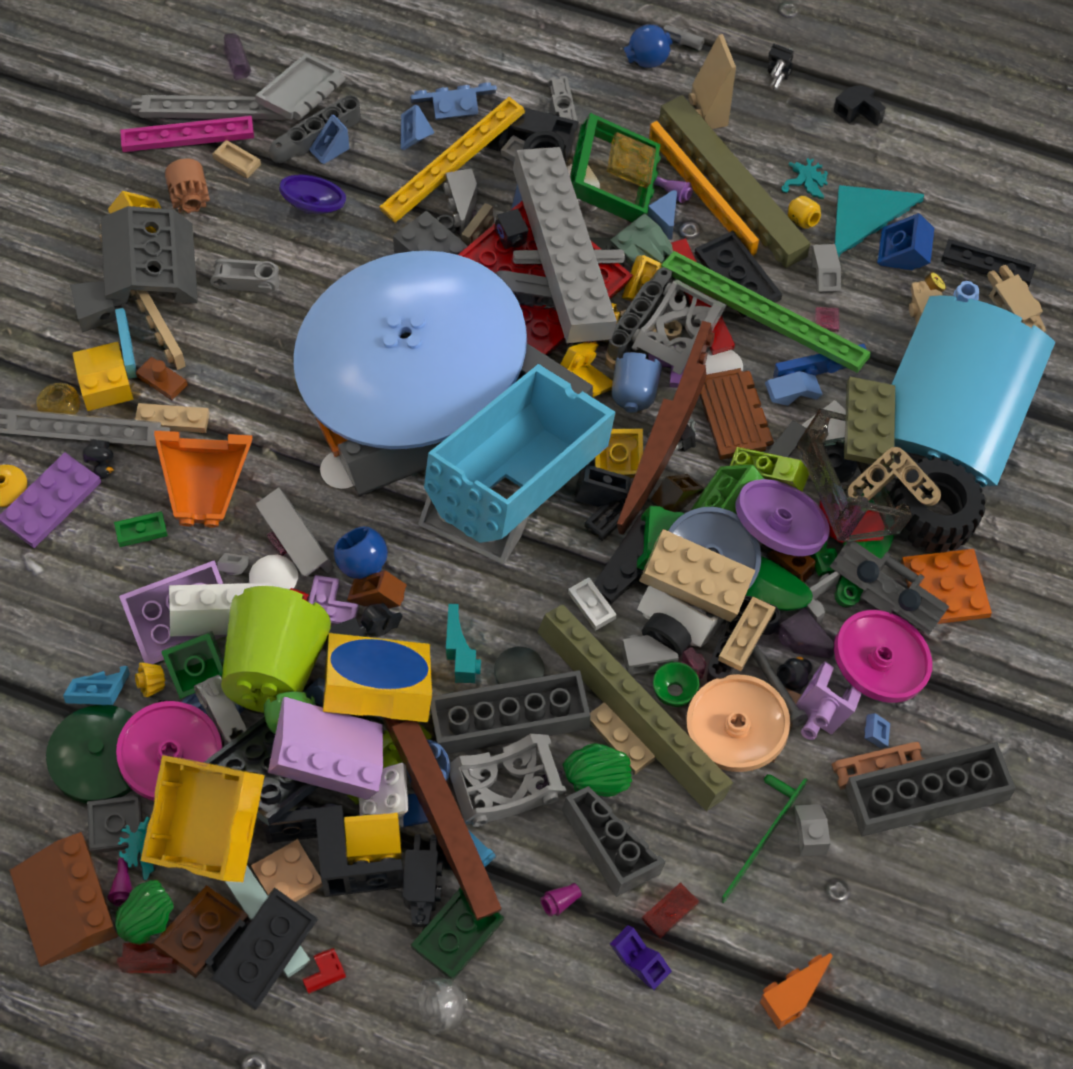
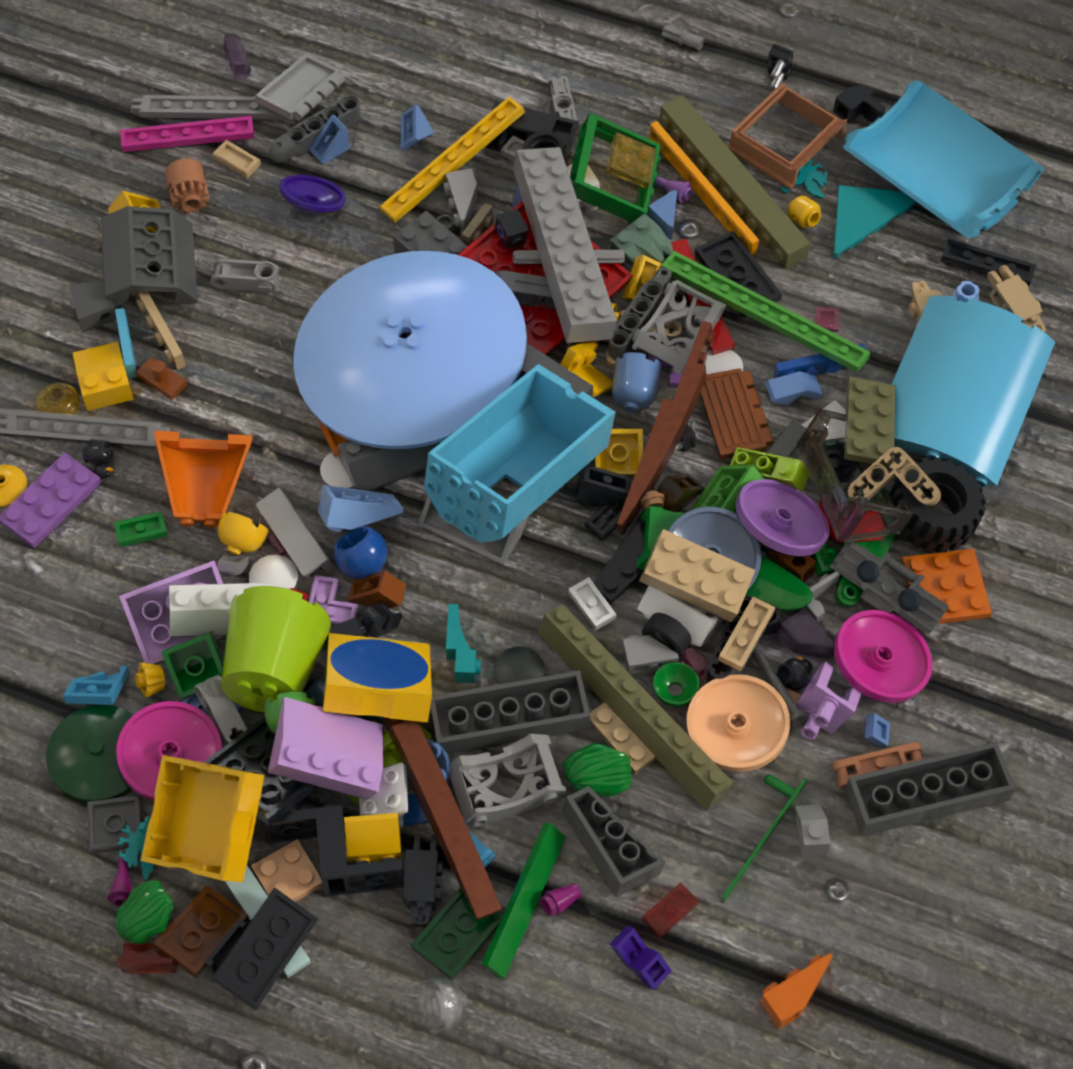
dark orange slope [9,832,118,967] -> none
tan plate [135,403,209,433] -> none
red piece [302,948,346,994] -> none
medium blue bracket [410,83,497,120] -> none
blue brick [624,24,673,68] -> none
tan slope [689,34,736,129] -> none
light grey slope [812,244,841,291] -> none
blue slope [877,213,935,270] -> none
pearl gold tile [924,272,946,292] -> none
none -> yellow cylinder [217,512,269,556]
none -> light blue slope [318,485,404,532]
none -> green tile [481,823,566,979]
none -> medium nougat plate [640,491,665,510]
none -> nougat piece [727,82,847,189]
none -> medium azure panel [843,80,1045,238]

